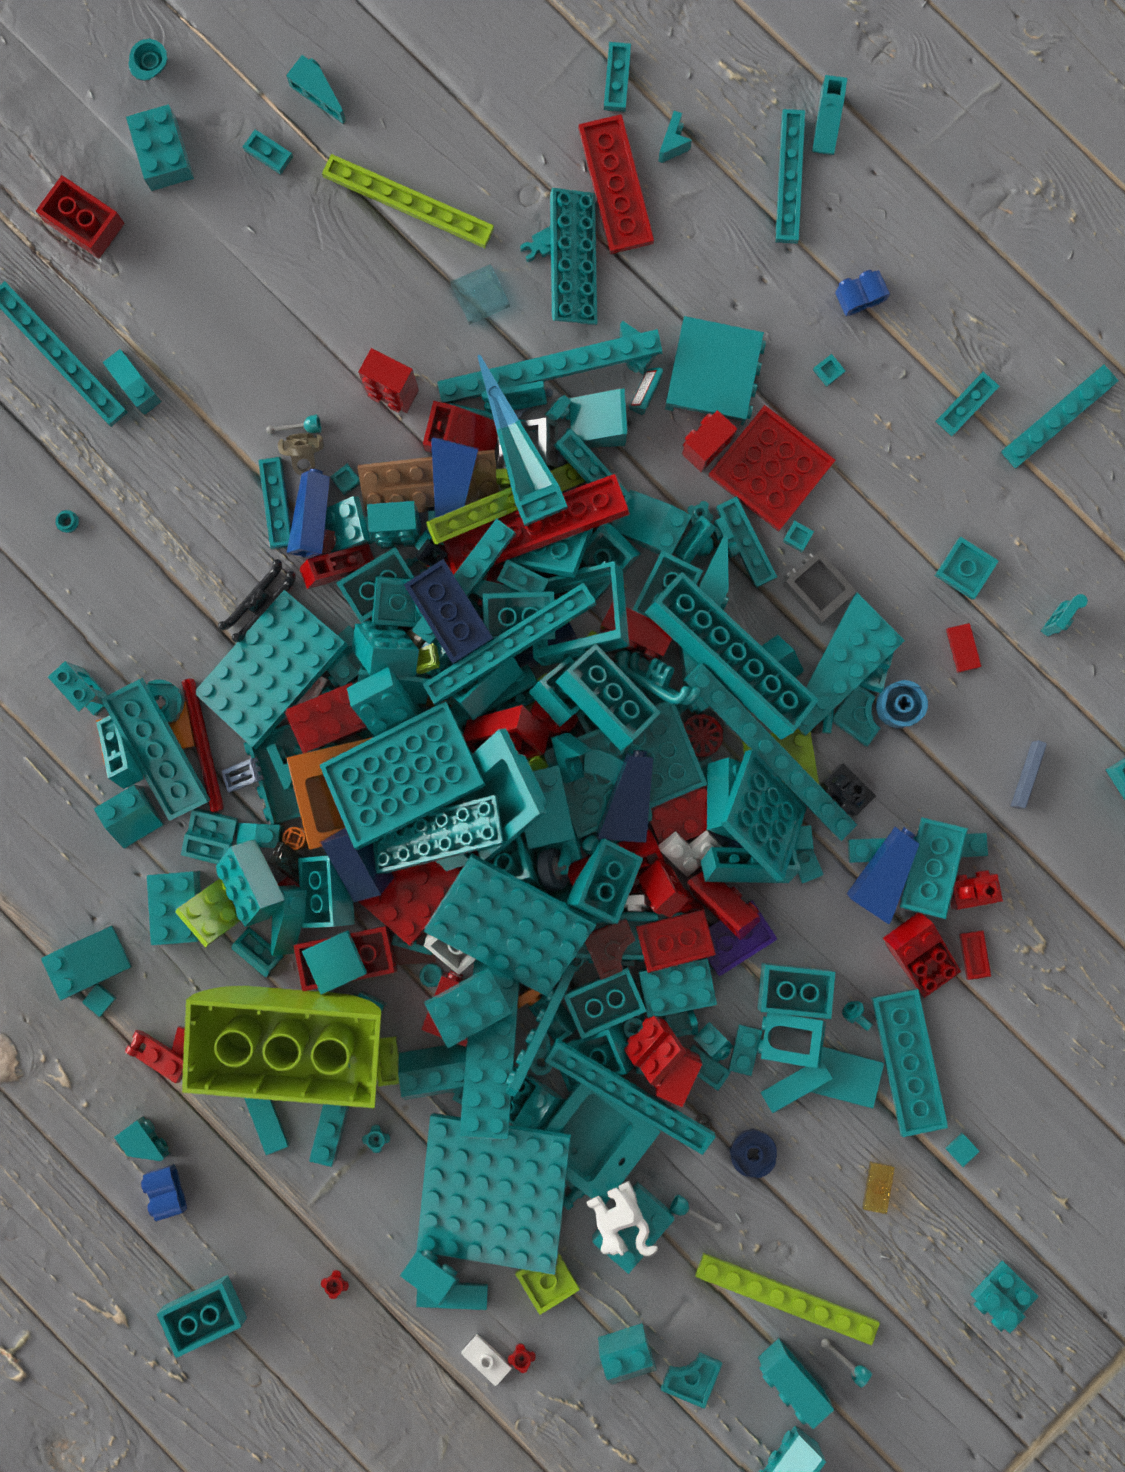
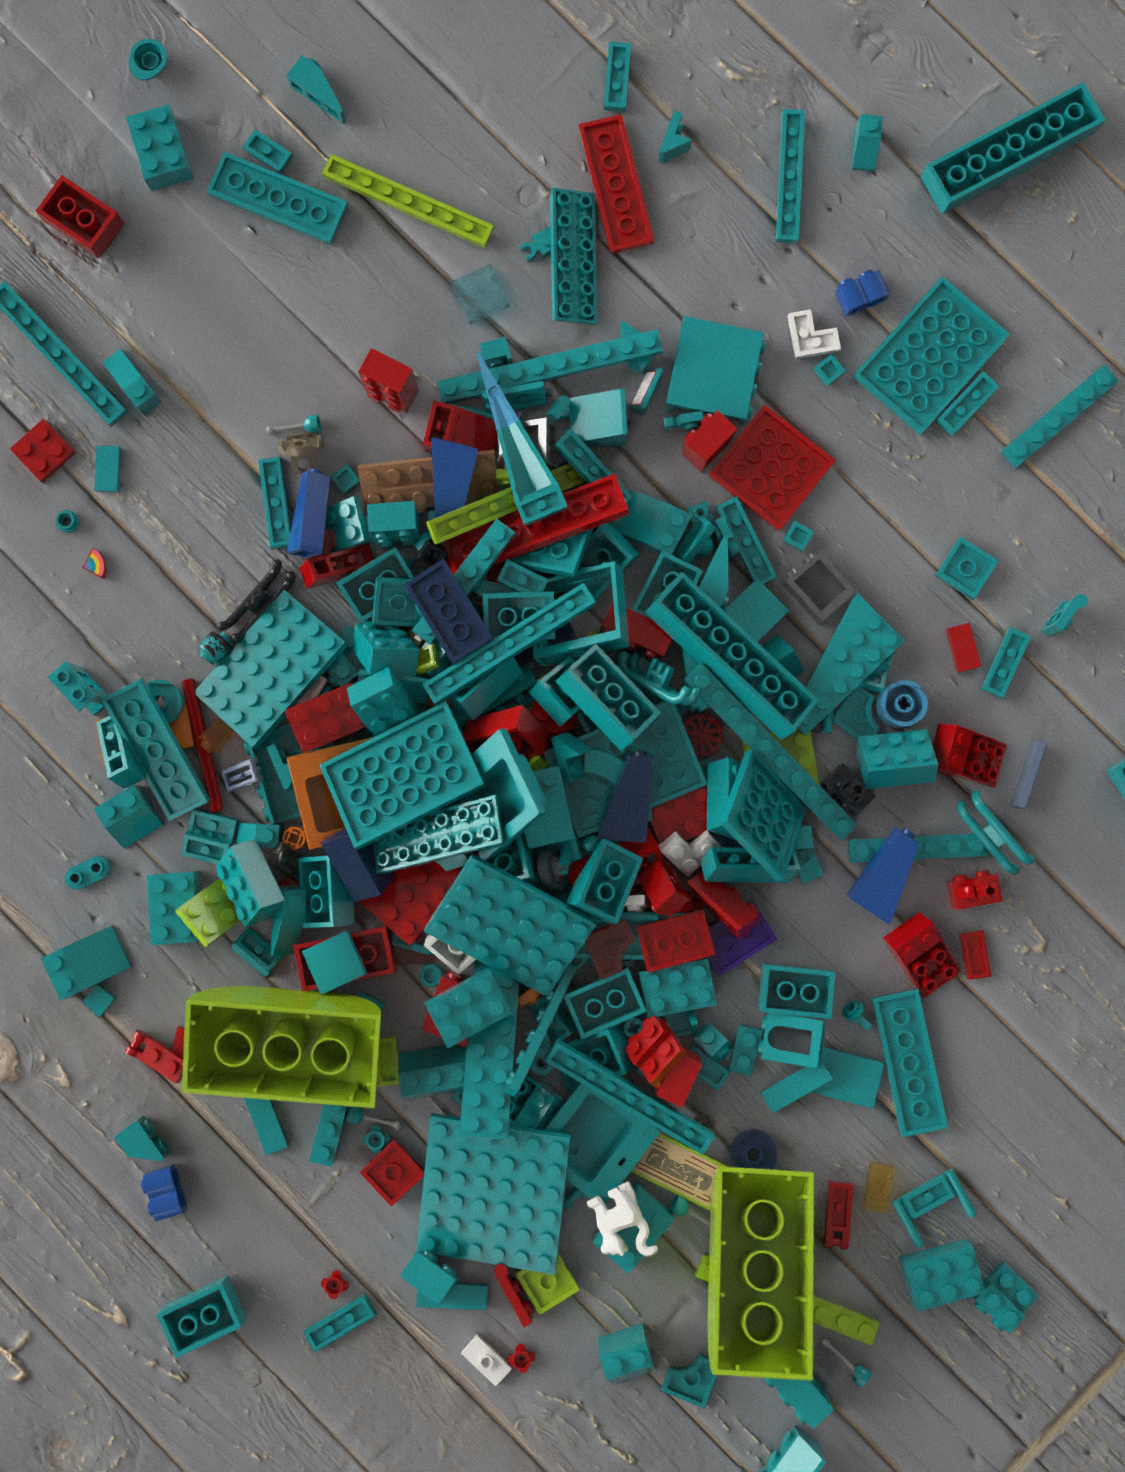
teal slope [812,75,848,155] -> none
teal tile [899,817,968,919] -> none
teal tile [945,1132,980,1167] -> none
none -> red plate [10,419,76,483]
none -> teal plate [65,856,111,890]
none -> tile [82,548,107,579]
none -> teal tile [94,446,121,493]
none -> clear orange bracket [198,718,235,754]
none -> head [199,631,233,665]
none -> teal plate [206,152,349,245]
none -> teal tile [303,1293,377,1352]
none -> hinge [346,1106,403,1129]
none -> red plate [359,1138,425,1207]
none -> teal brick [477,336,512,368]
none -> red plate [494,1263,534,1328]
none -> tile [631,1132,730,1210]
none -> teal plate [663,411,703,431]
none -> lime brick [707,1166,814,1381]
none -> teal slope [724,579,789,642]
none -> white plate [787,309,841,359]
none -> red plate [823,1181,853,1250]
none -> teal slope [852,114,883,172]
none -> teal plate [852,276,1010,435]
none -> teal brick [856,729,938,789]
none -> teal plate [892,1169,977,1248]
none -> teal brick [898,1239,986,1312]
none -> teal brick [920,82,1106,214]
none -> red slope [932,723,1007,788]
none -> teal piece [957,790,1035,875]
none -> teal plate [980,627,1031,699]

